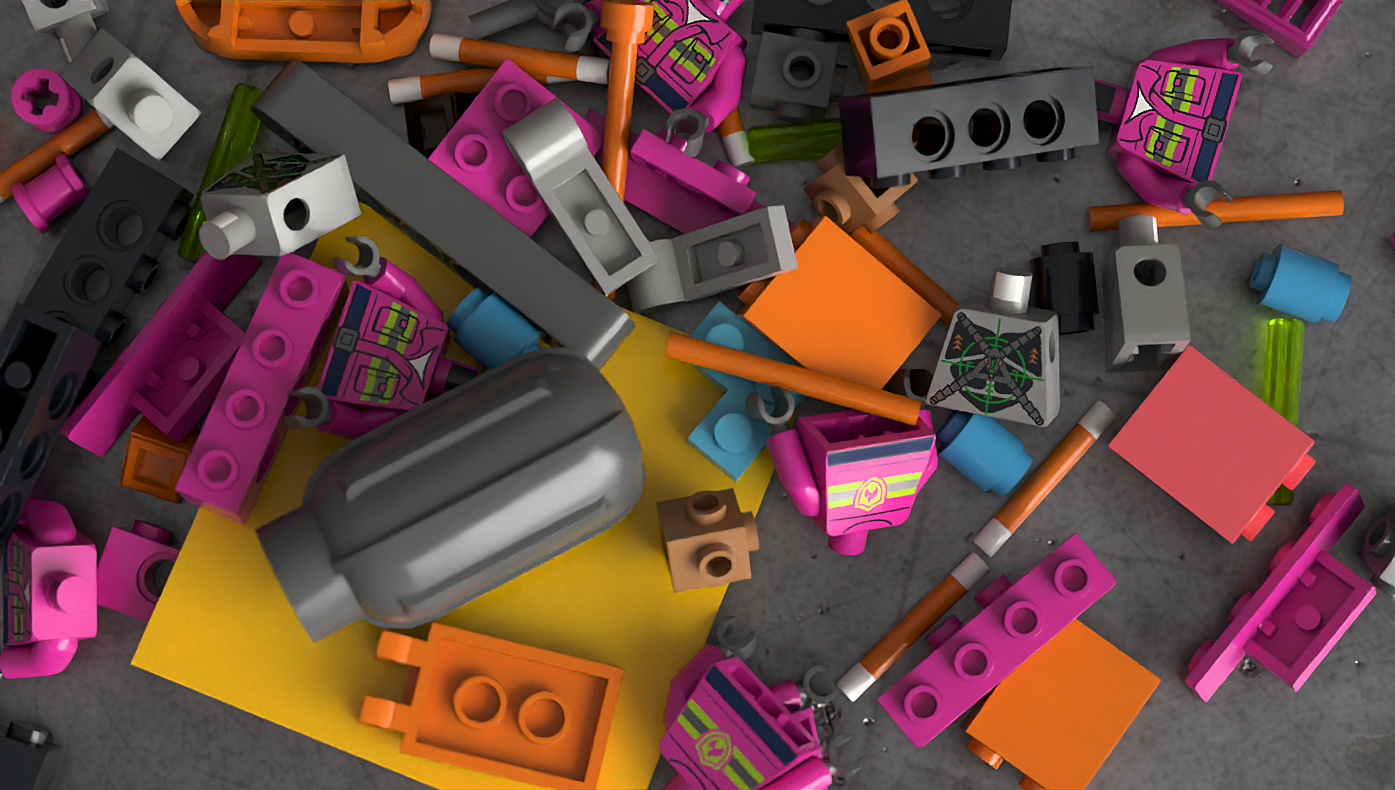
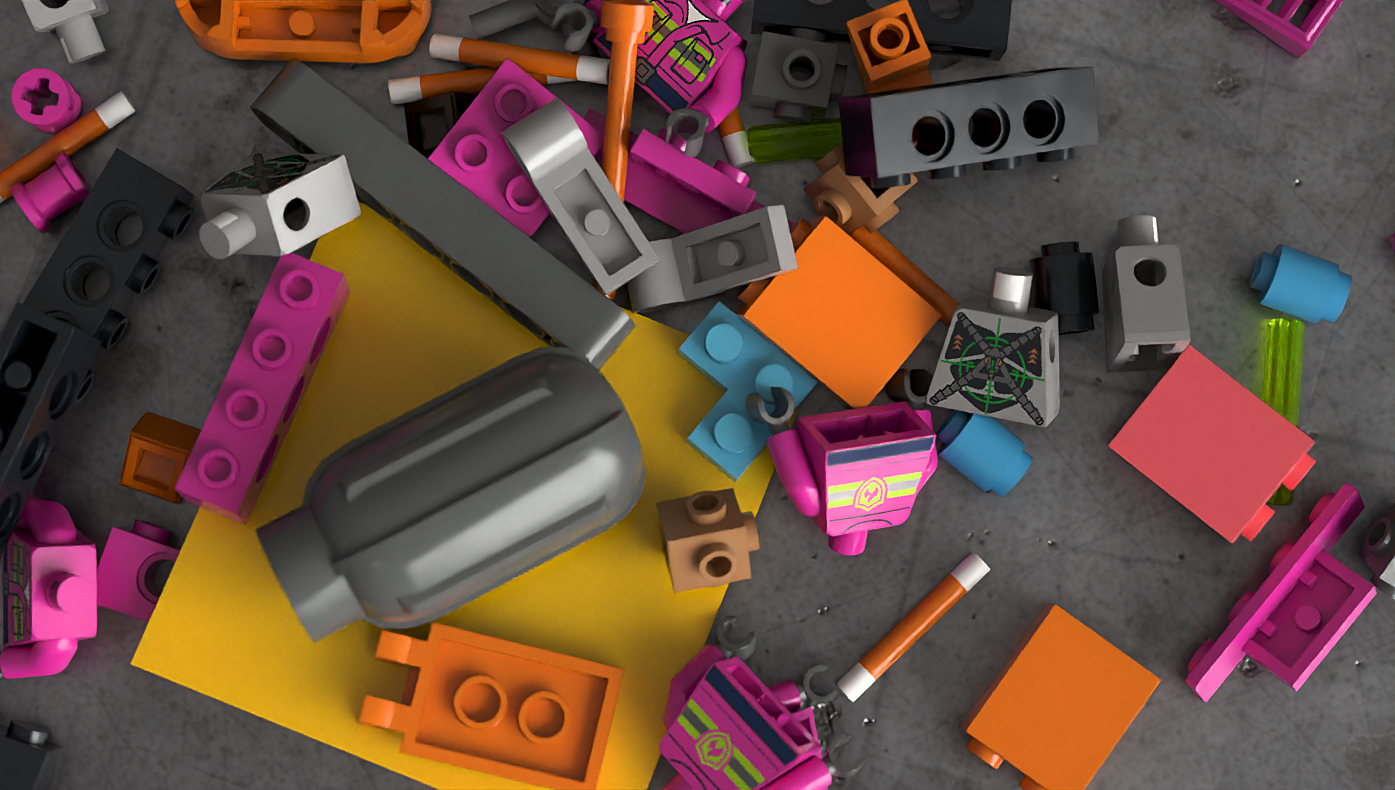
light grey torso [60,27,201,161] -> none
dark pink bracket [61,250,262,458] -> none
clear neon green axle [177,83,263,264] -> none
torso [283,236,479,440] -> none
dark azure brick [446,287,542,370] -> none
orange bar [664,331,922,426] -> none
dark pink bracket [876,533,1116,748] -> none
orange bar [972,400,1117,558] -> none
orange bar [1087,190,1344,232] -> none
torso [1094,29,1275,228] -> none

